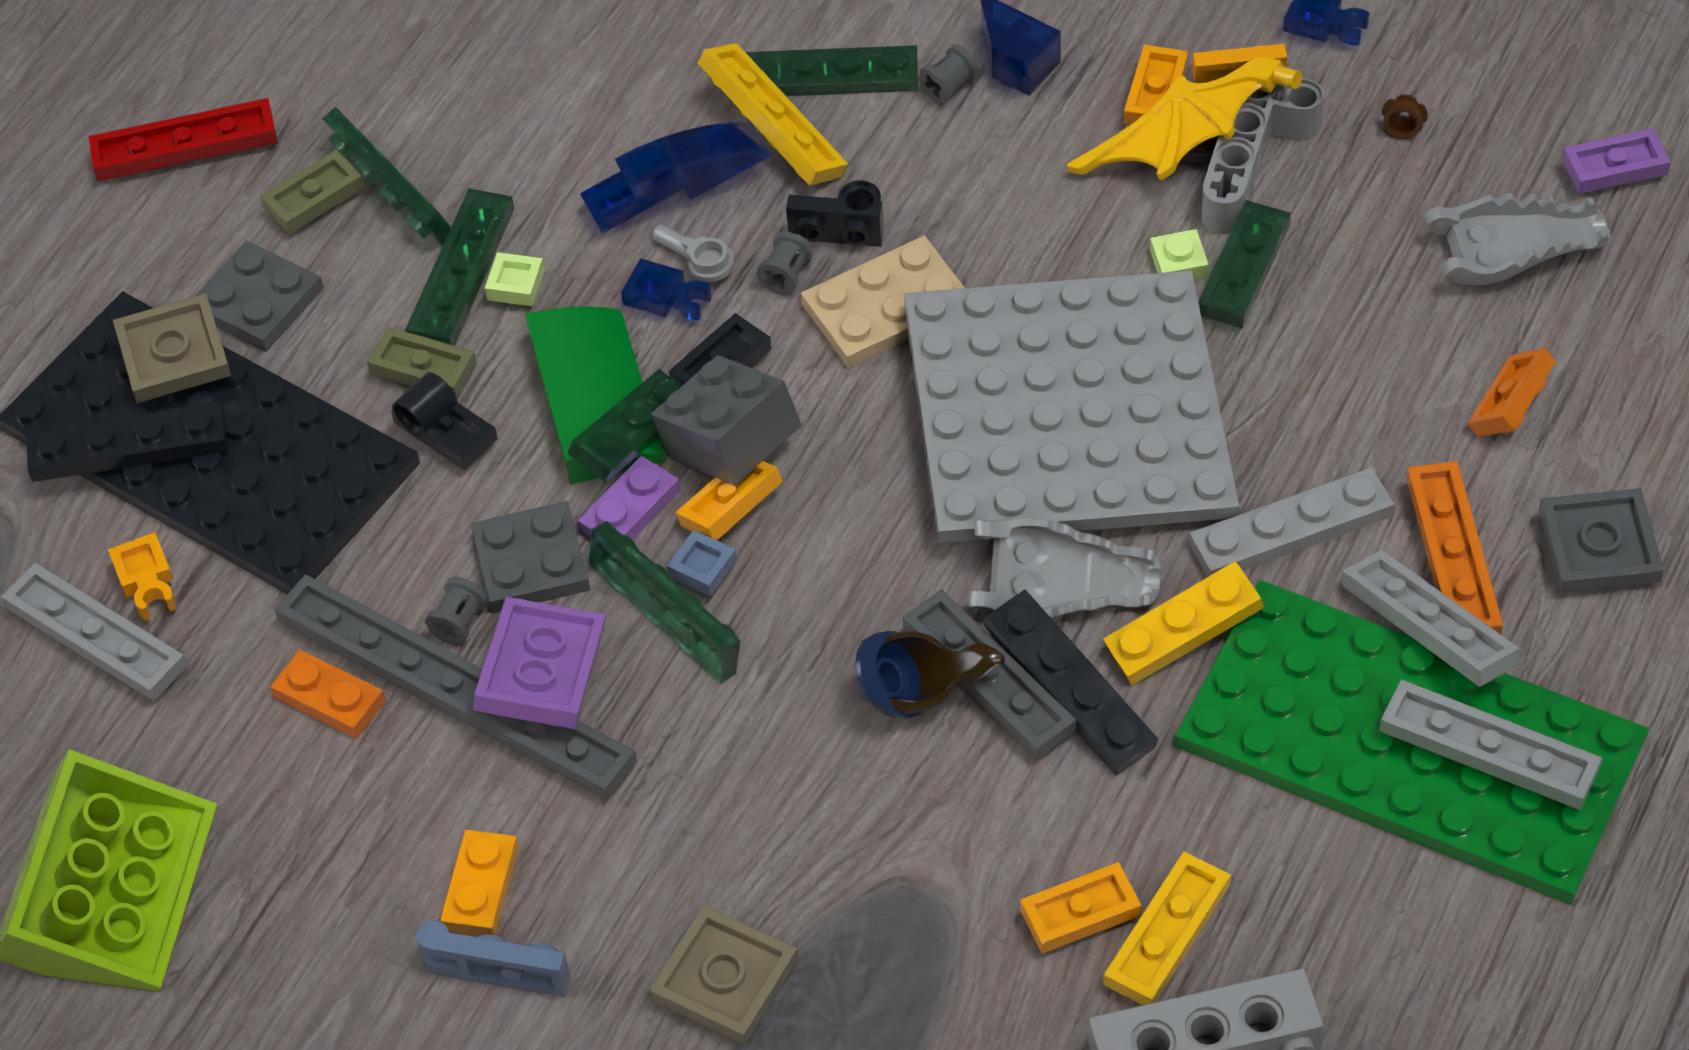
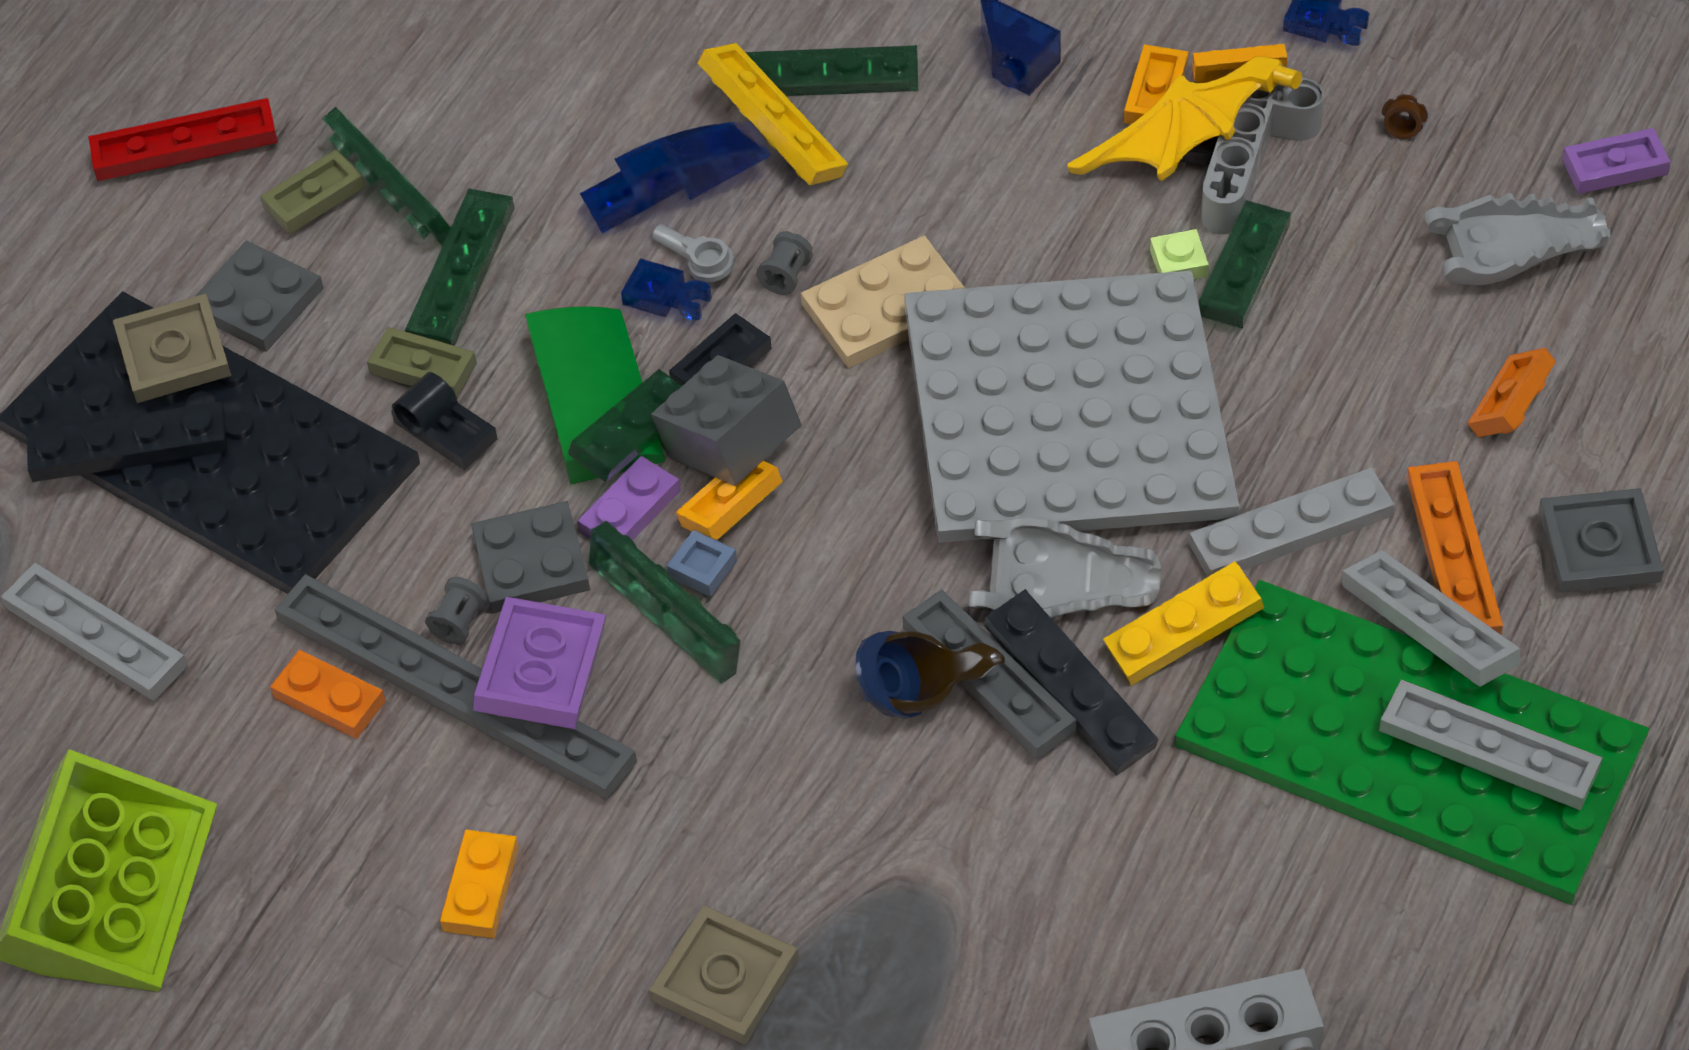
light orange plate [108,532,176,621] -> none
sand blue plate [416,920,571,997] -> none
yellowish green plate [484,252,545,307] -> none
black plate [786,180,884,247] -> none
dark grey bush [918,44,979,104] -> none
light orange plate [1020,862,1142,954] -> none
yellow plate [1103,851,1231,1005] -> none

